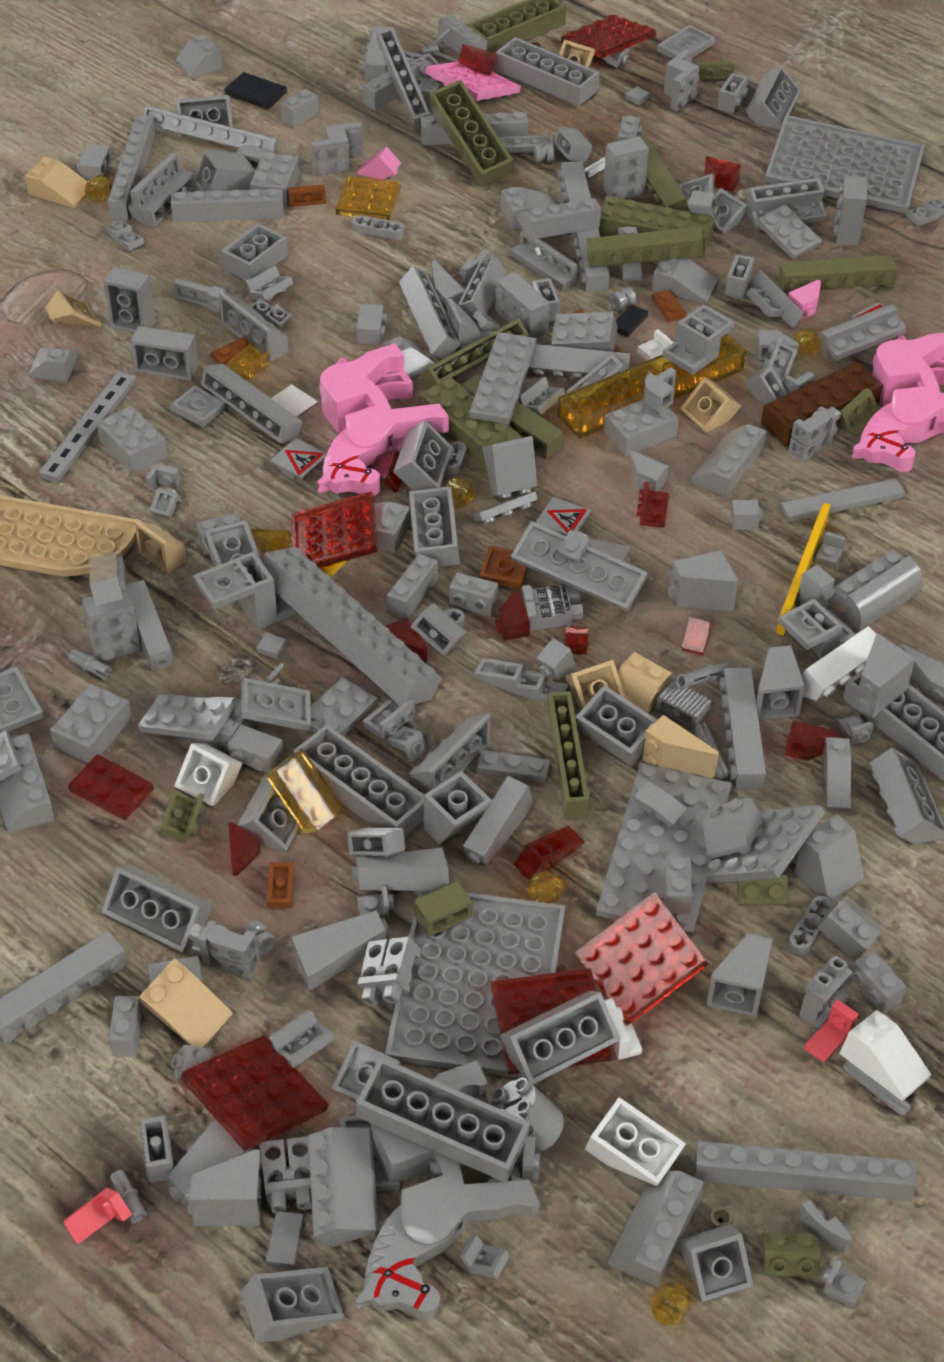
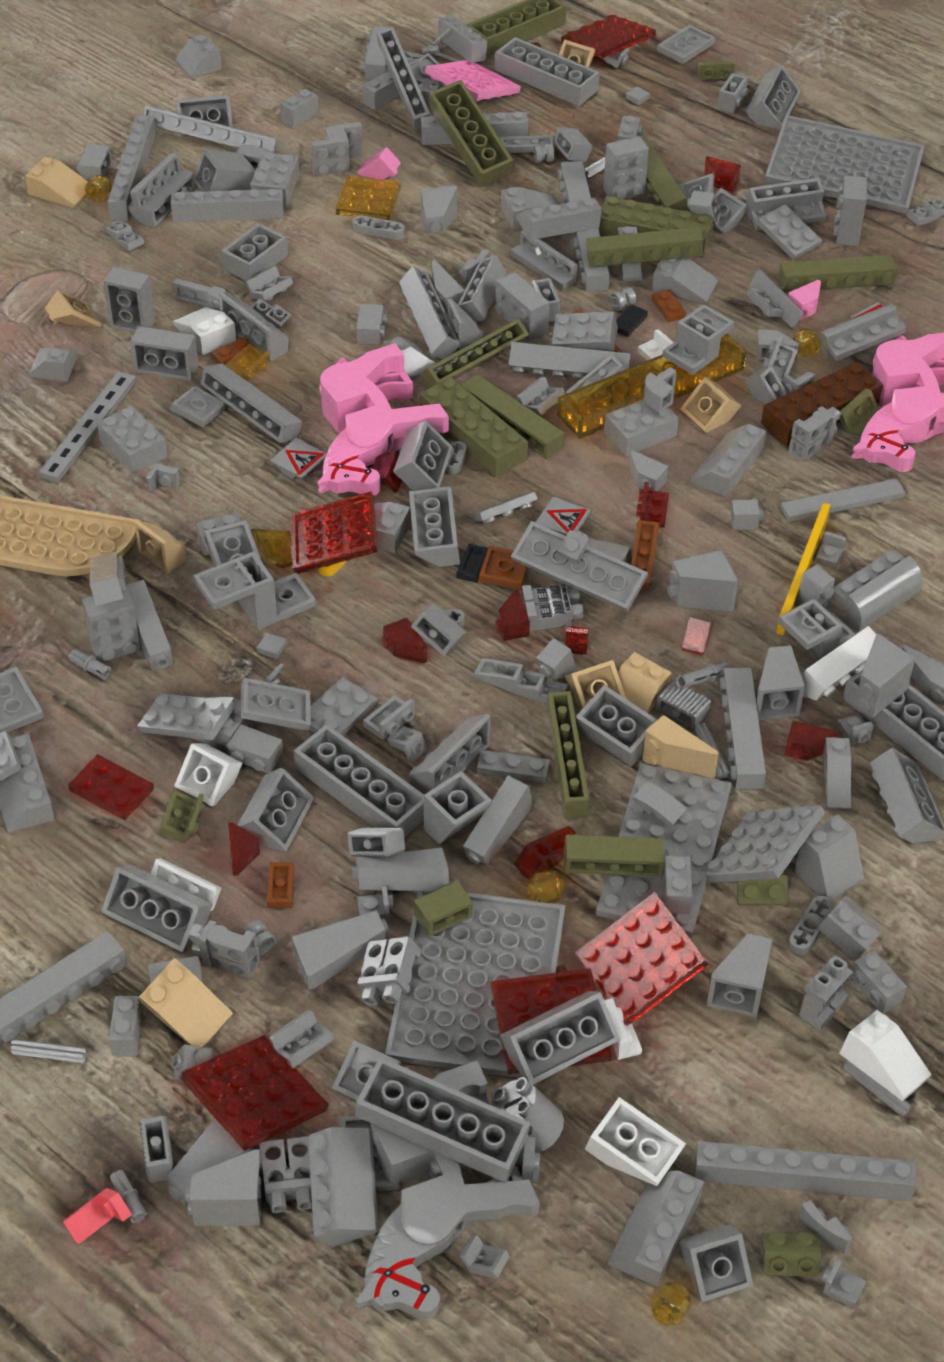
light grey brick [50,684,132,765] -> none
light grey bracket [149,488,182,519] -> none
black tile [224,72,287,109] -> none
light grey slope [241,1267,345,1343] -> none
light grey brick [261,547,442,706] -> none
clear yellow slope [266,748,342,834] -> none
light grey tile [266,1211,304,1269] -> none
white sticker [271,384,318,417] -> none
dark orange plate [288,184,326,207] -> none
light grey brick [387,554,438,621] -> none
clear yellow head [444,478,475,507] -> none
light grey brick [449,573,498,616] -> none
clear red slope [458,44,496,76] -> none
light grey plate [469,332,537,424] -> none
light grey bracket [473,310,501,337] -> none
light grey slope [482,436,537,499] -> none
light grey bracket [664,49,699,112] -> none
light grey slope [702,797,764,859] -> none
dark tan plate [707,1206,734,1229] -> none
light grey brick [725,254,755,299] -> none
coral bracket [804,999,859,1063] -> none
none -> light grey axle [10,1039,87,1063]
none -> white plate [151,858,221,911]
none -> white slope [173,307,236,356]
none -> light grey slope [420,185,457,234]
none -> black tile [456,544,488,583]
none -> olive brick [563,834,665,877]
none -> dark orange plate [631,520,659,589]

